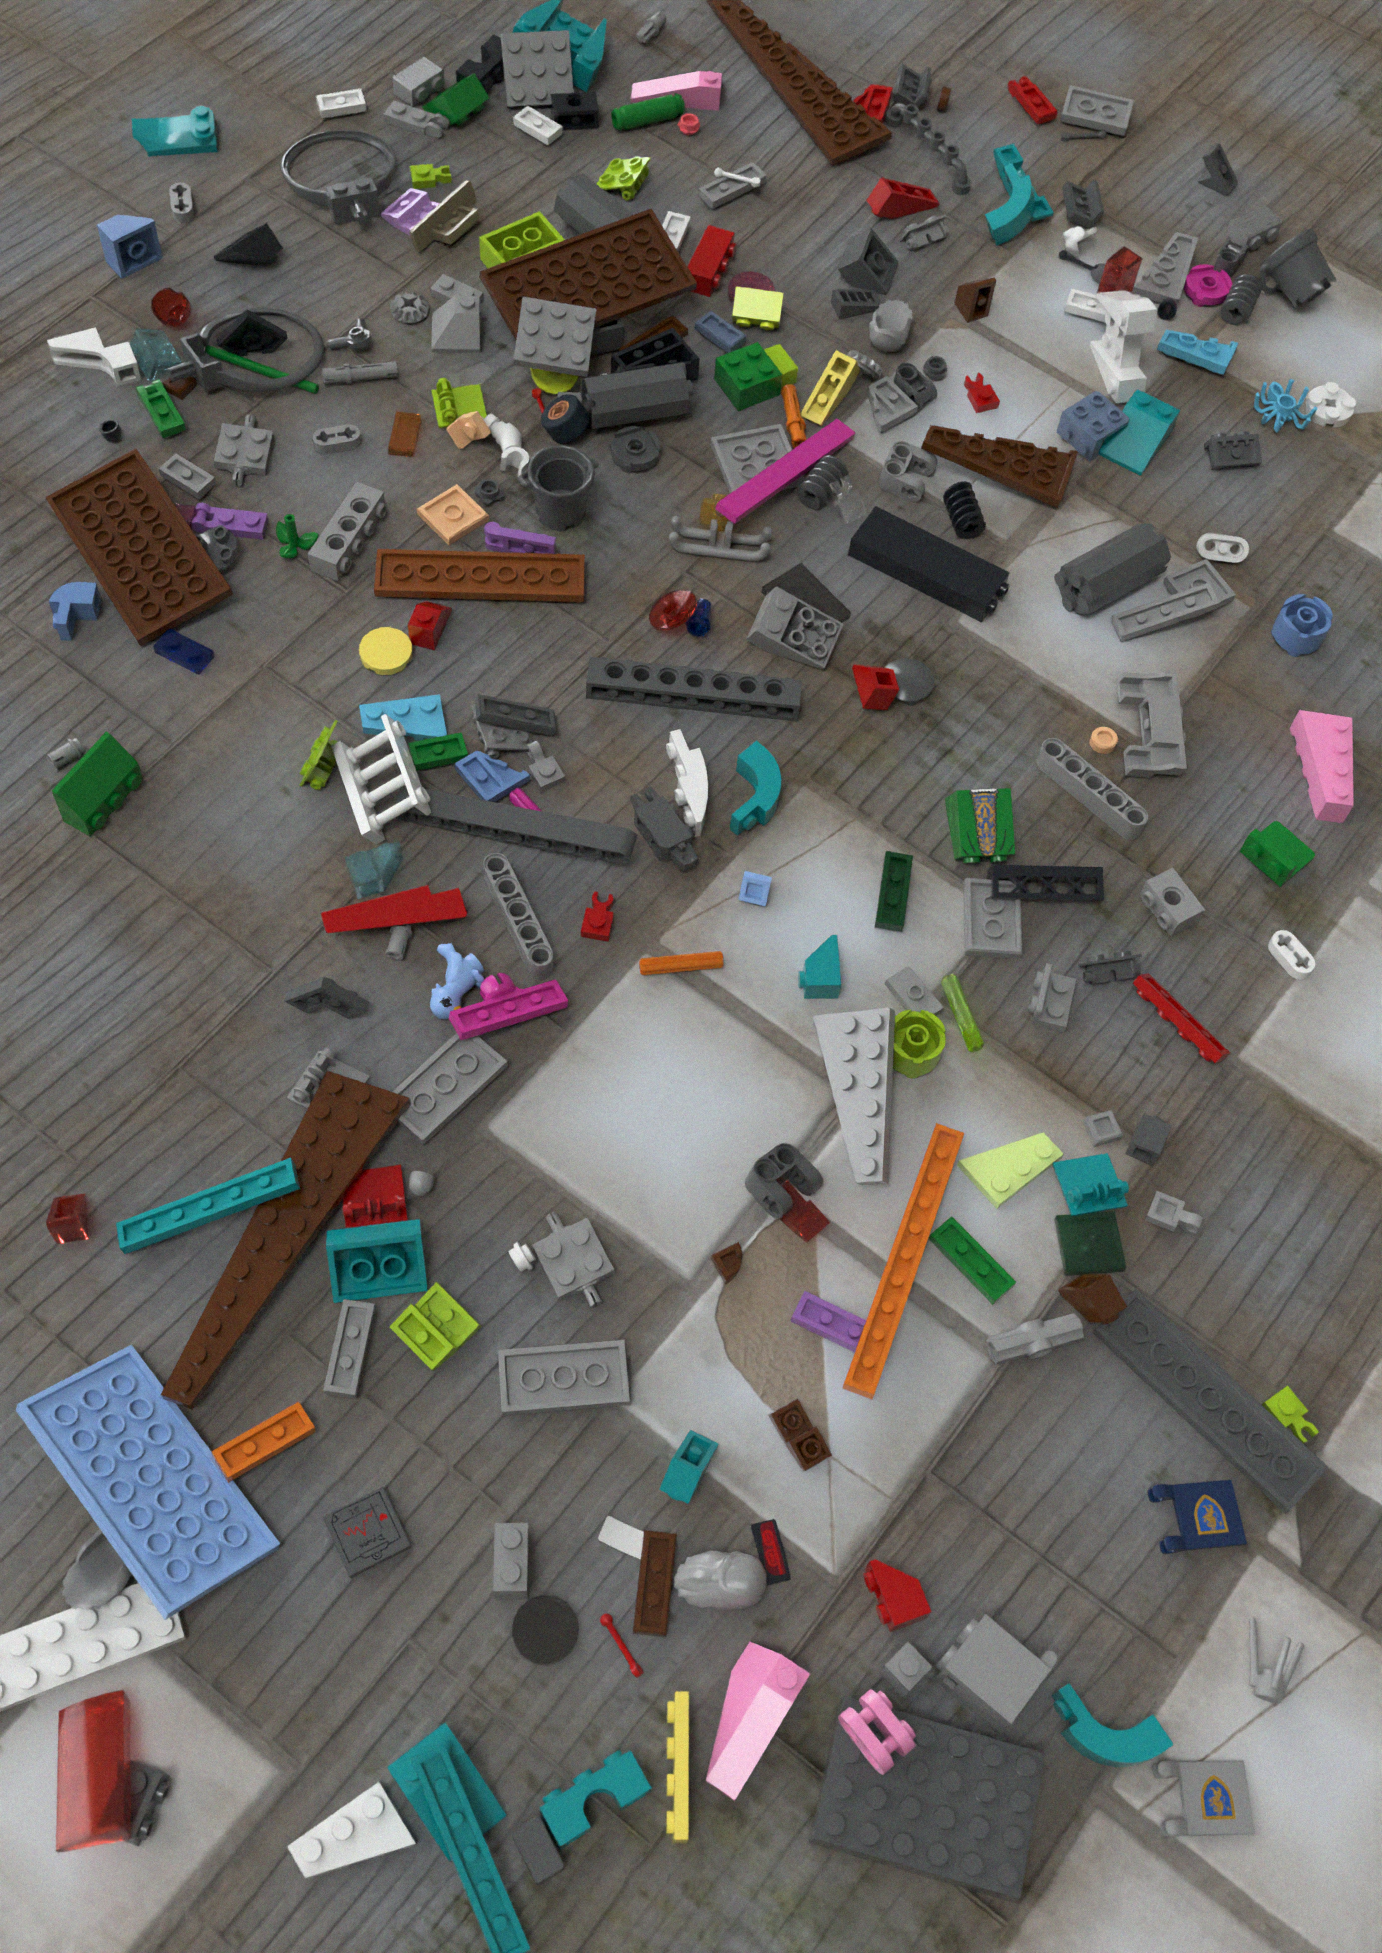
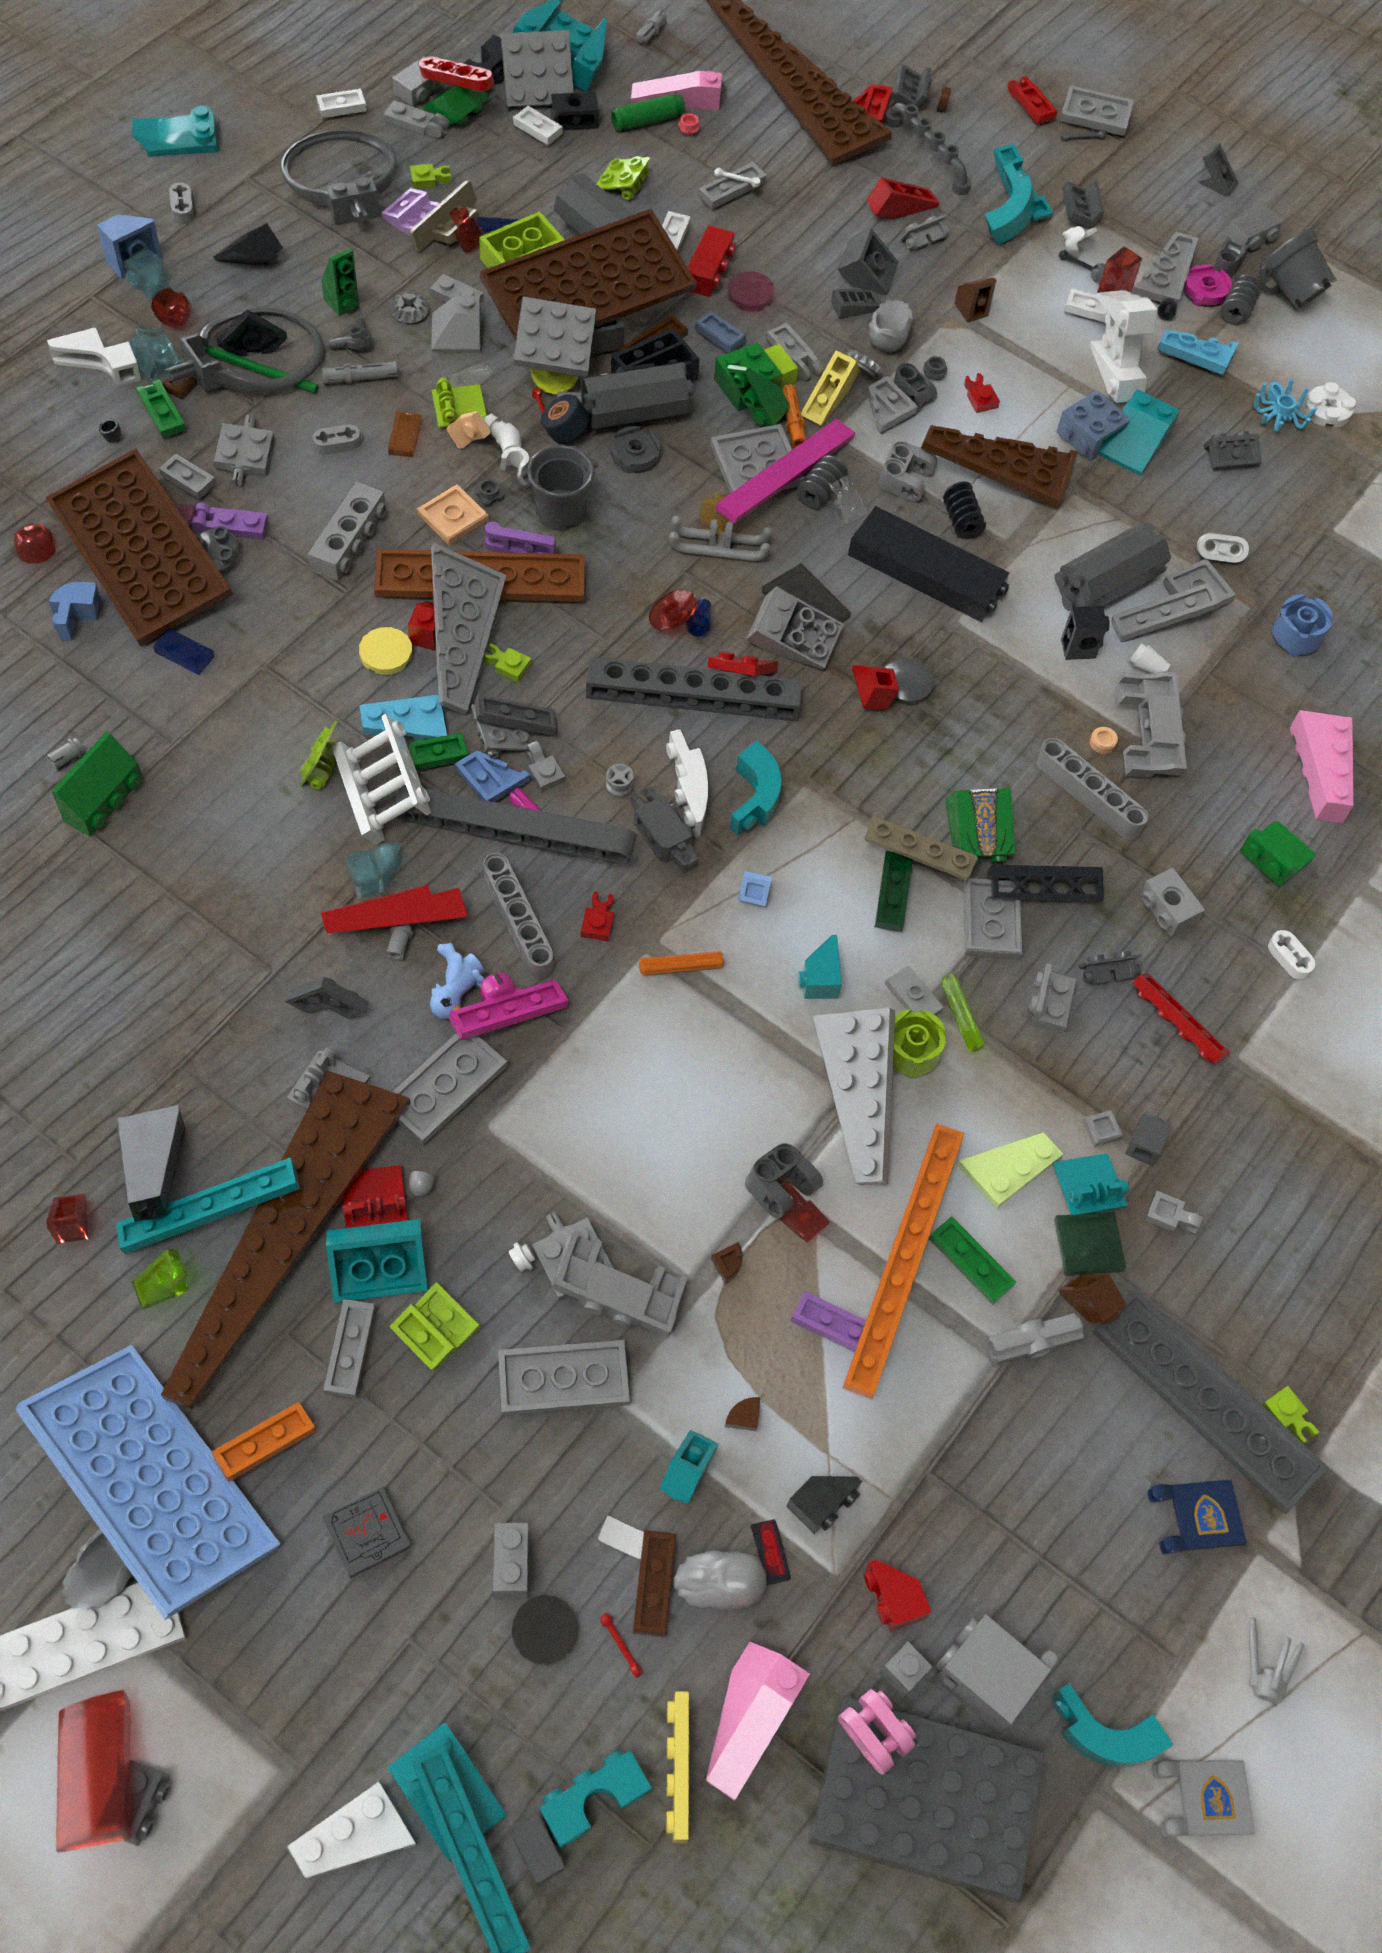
green plant [276,514,319,558] -> none
neon yellow brick [732,287,783,330] -> none
reddish brown slope [768,1399,832,1471] -> none
none -> clear red hair [13,523,56,563]
none -> slope [117,1105,185,1222]
none -> clear light blue slope [124,247,166,304]
none -> clear neon green slope [132,1249,188,1309]
none -> green slope [321,248,360,316]
none -> red beam [419,57,494,91]
none -> light grey wing [431,543,506,715]
none -> clear red plate [449,206,483,253]
none -> clear blue plate [477,217,520,233]
none -> lime plate [482,643,531,683]
none -> light grey bracket [551,1229,688,1336]
none -> light grey wheel [606,764,634,798]
none -> red wing [708,651,778,676]
none -> reddish brown tile [725,1397,761,1431]
none -> green slope [727,365,790,426]
none -> light grey hinge [766,323,823,381]
none -> pearl dark grey slope [786,1476,862,1534]
none -> dark tan bracket [865,817,977,880]
none -> black brick [1061,605,1110,660]
none -> white cone [1129,643,1171,673]

